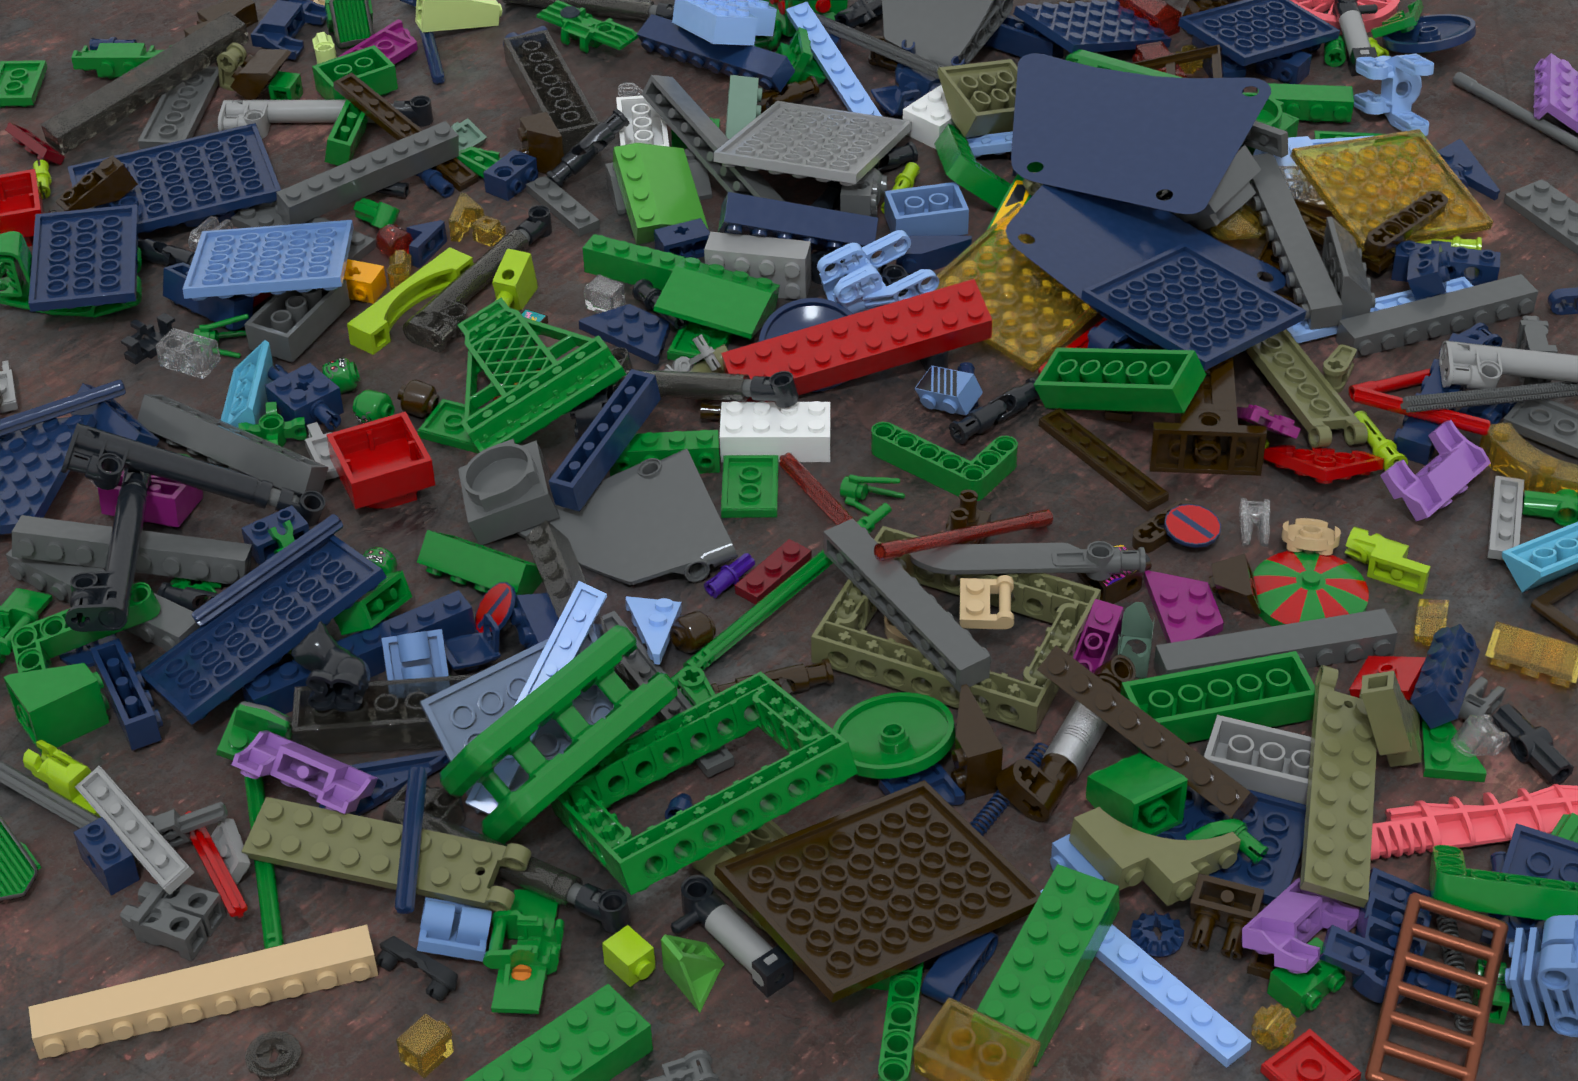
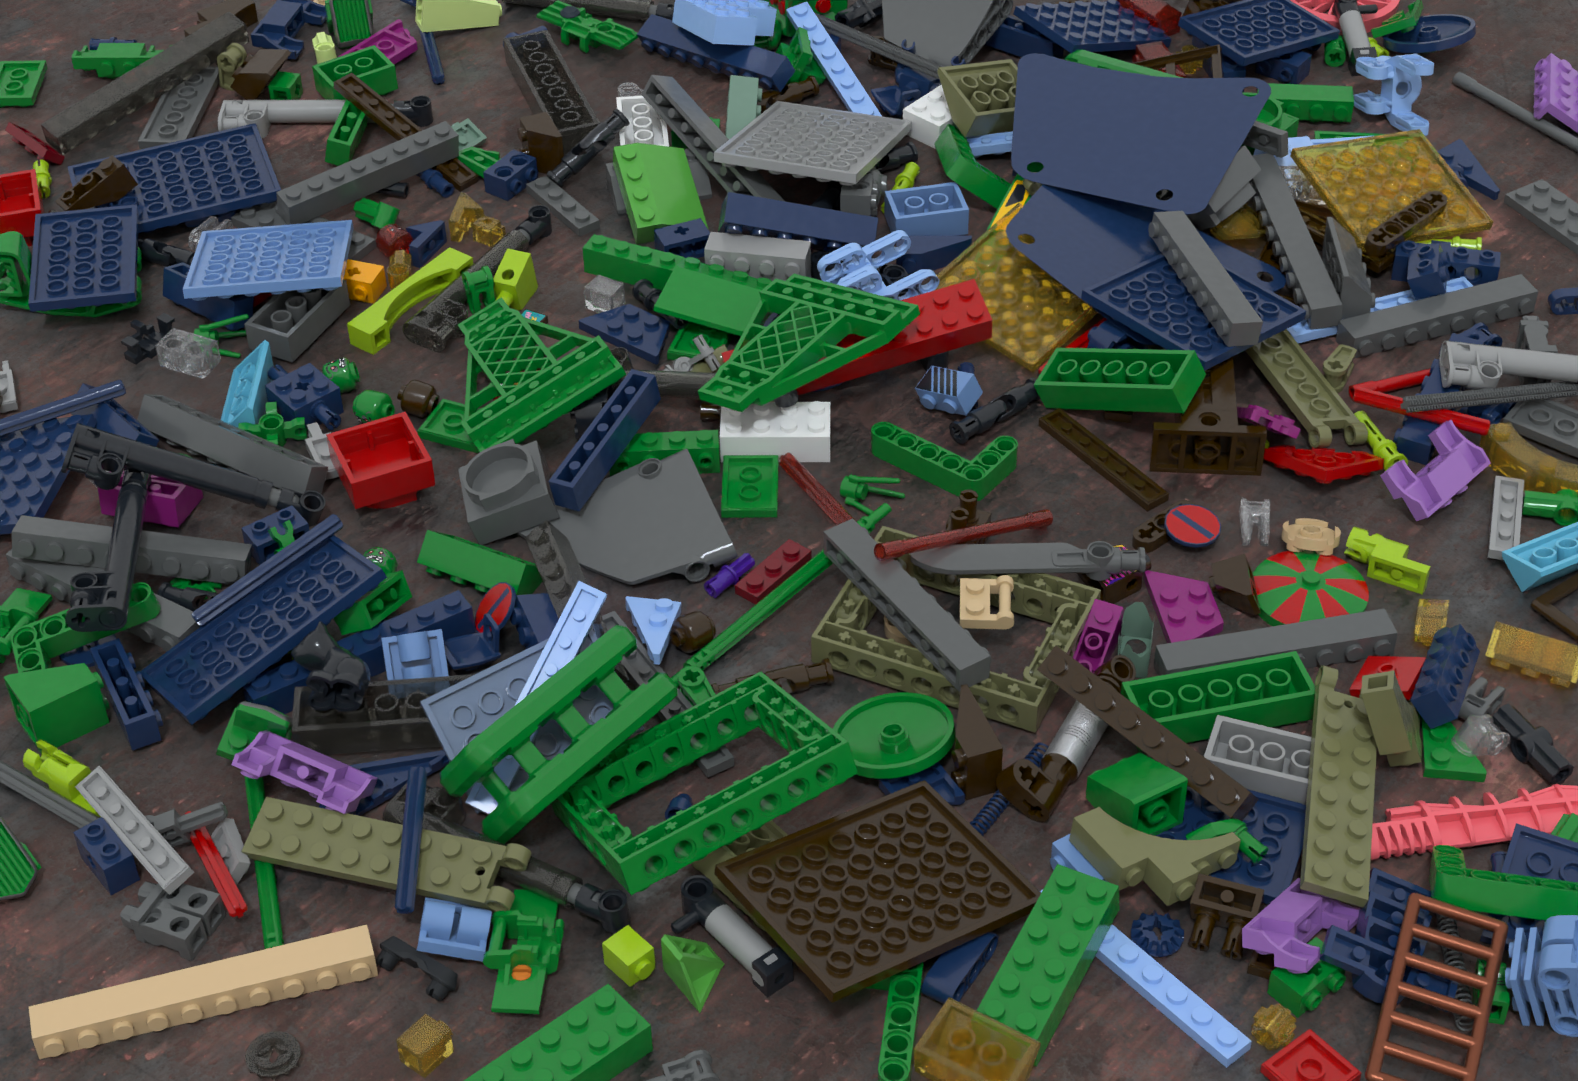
none -> green piece [461,265,495,315]
none -> green wing [698,274,920,412]
none -> dark grey brick [1149,211,1263,347]

